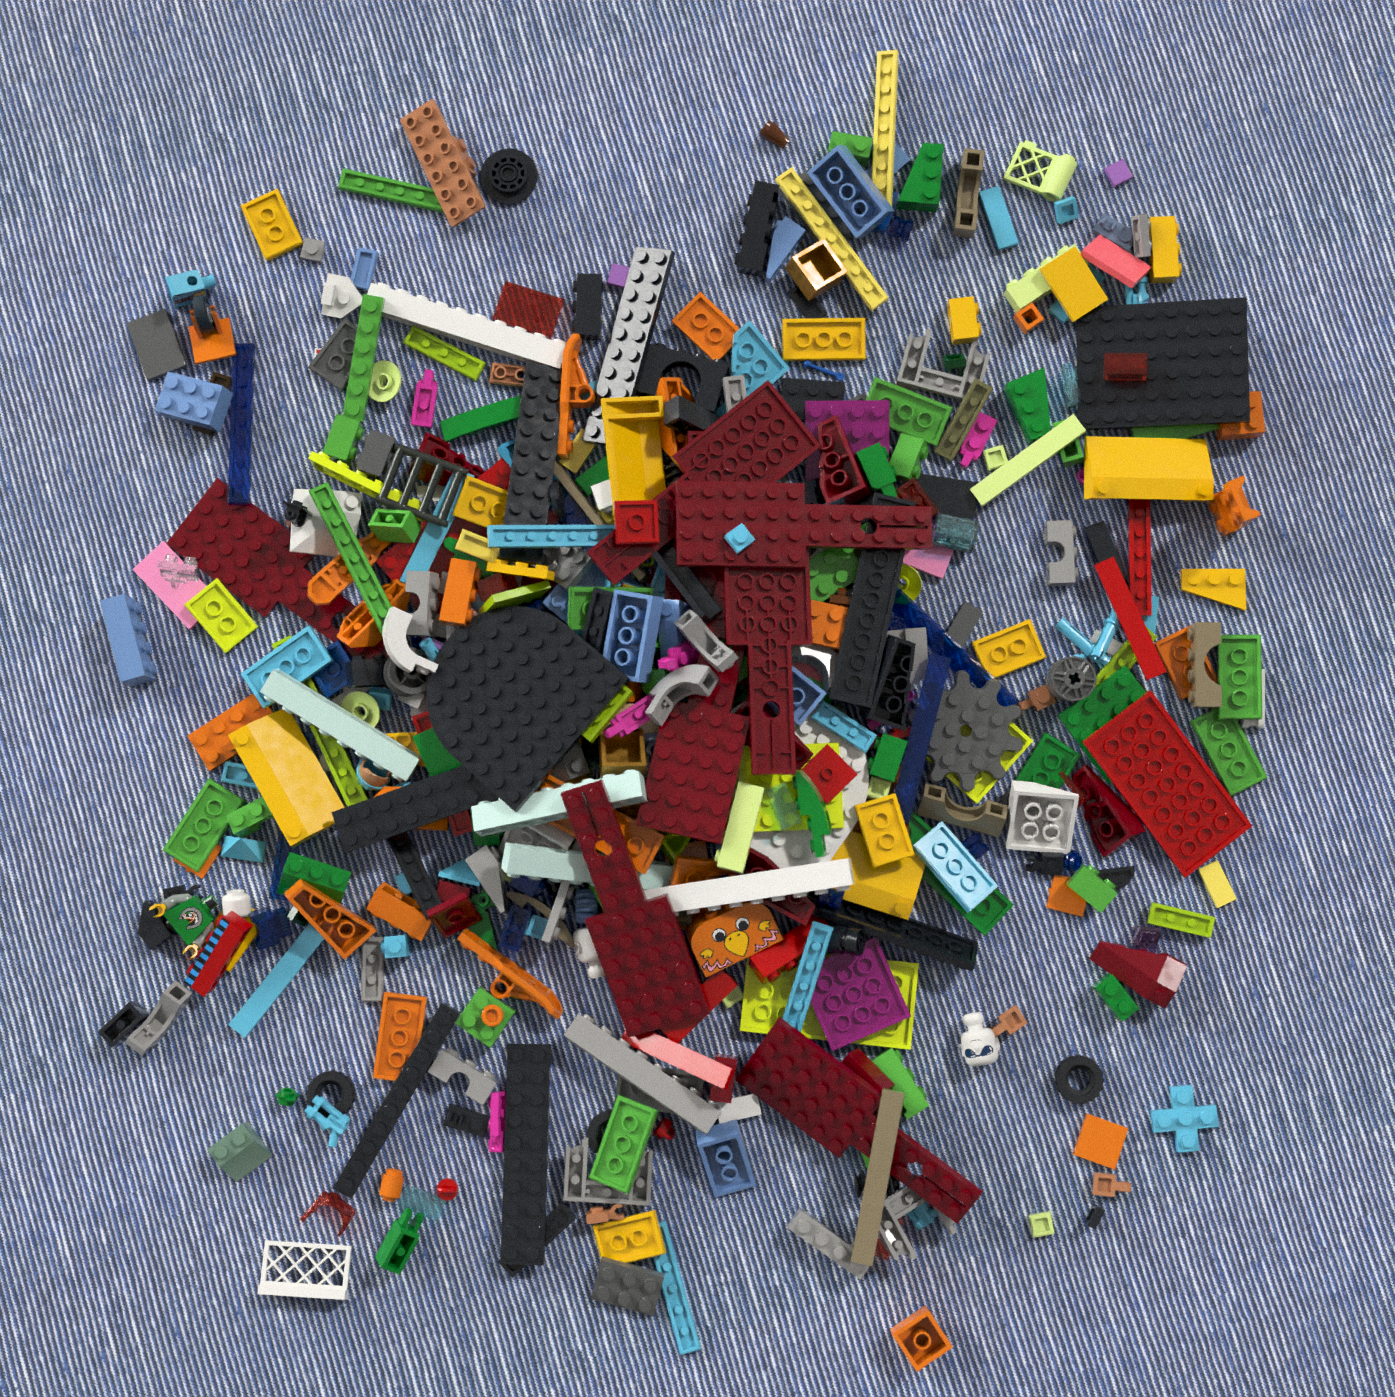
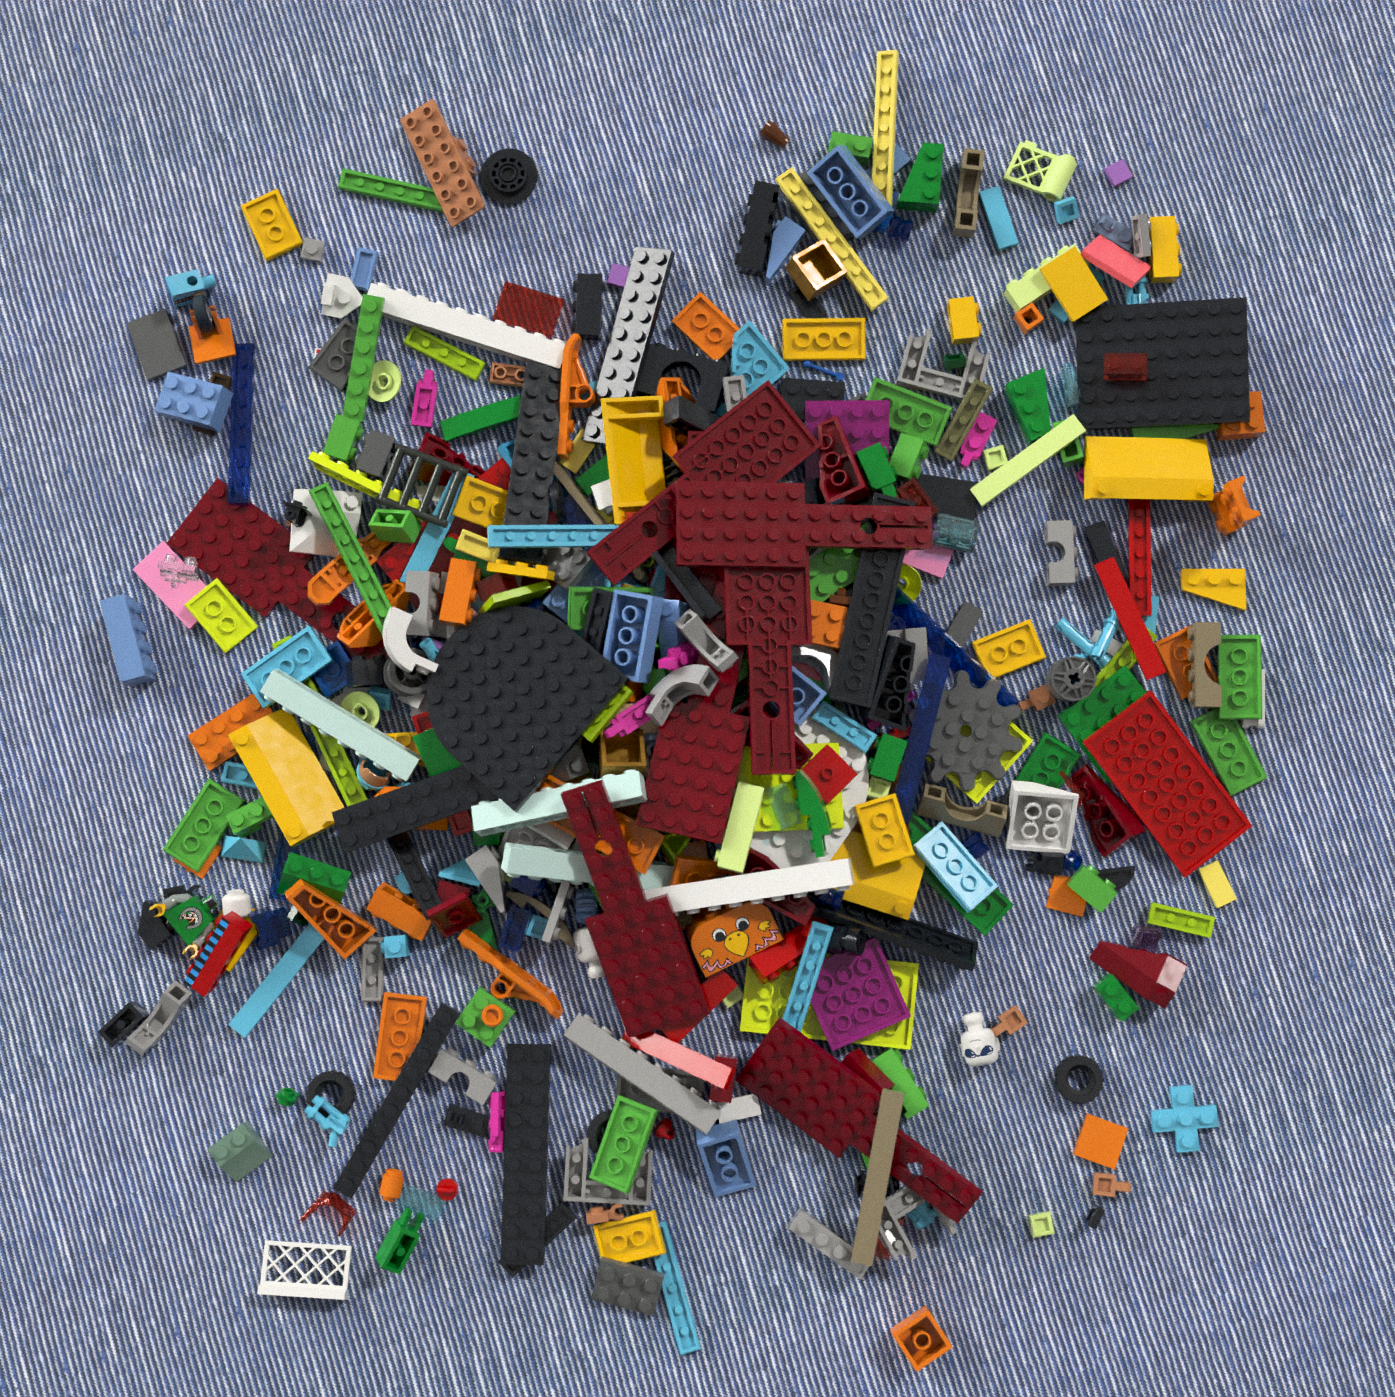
red plate [614,500,660,545] -> none
medium azure plate [724,523,755,554] -> none

